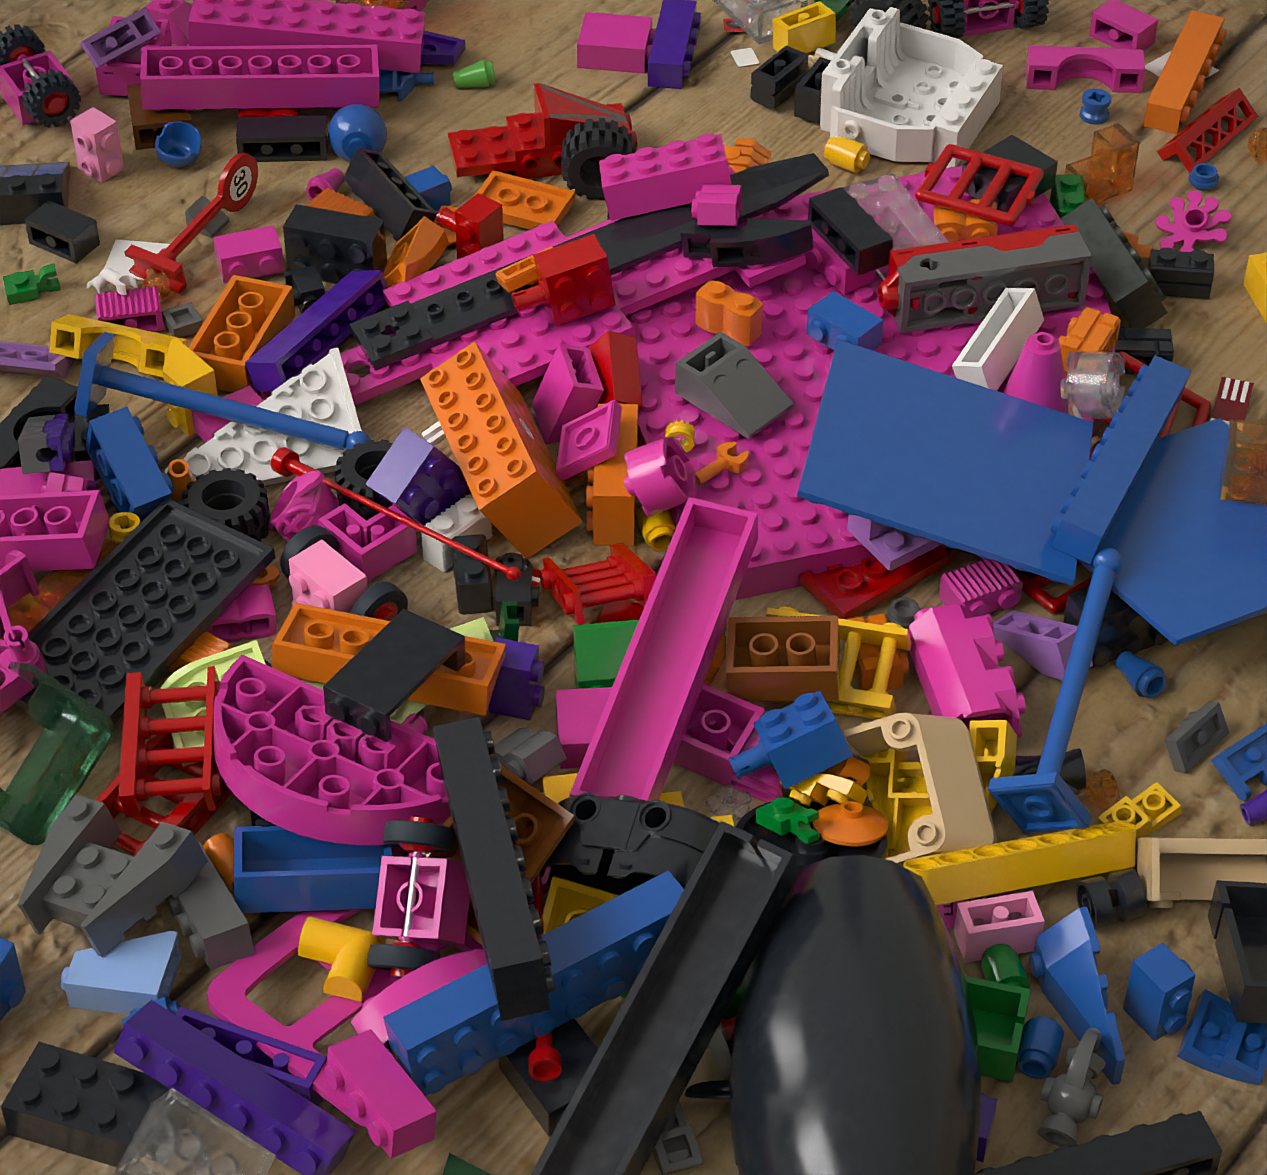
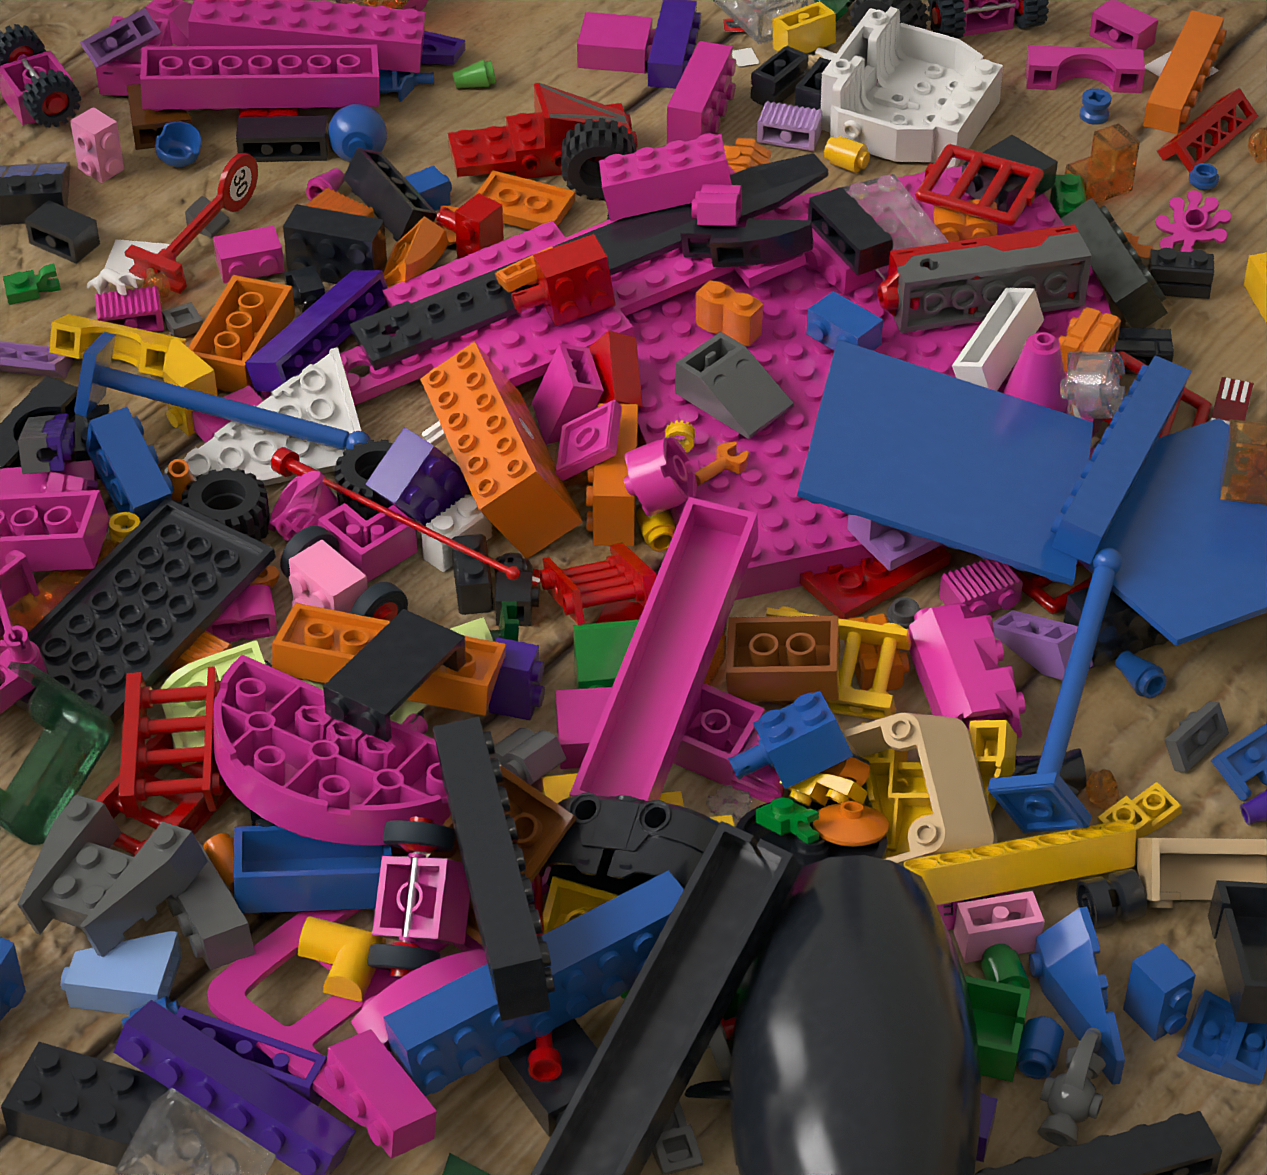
none -> dark pink brick [667,41,736,144]
none -> lavender brick [757,101,823,152]

